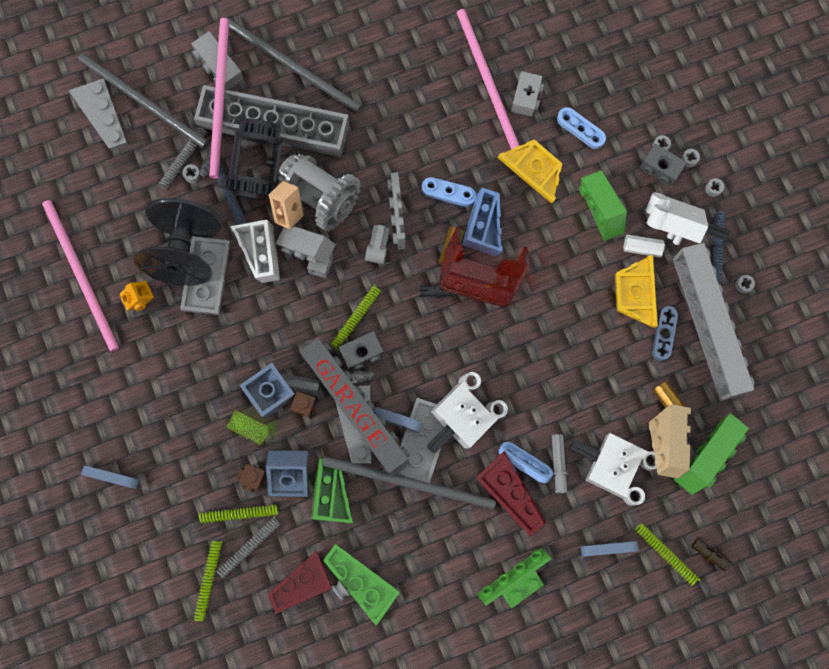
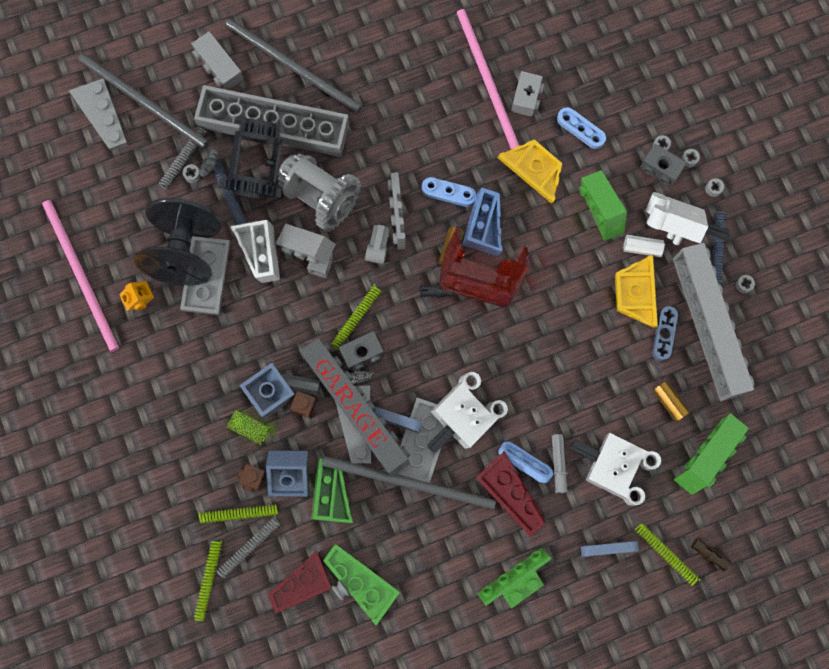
sand blue beam [81,465,139,489] -> none
bright pink piece [209,18,229,179] -> none
light nougat brick [269,181,304,229] -> none
tan wedge [649,404,691,478] -> none

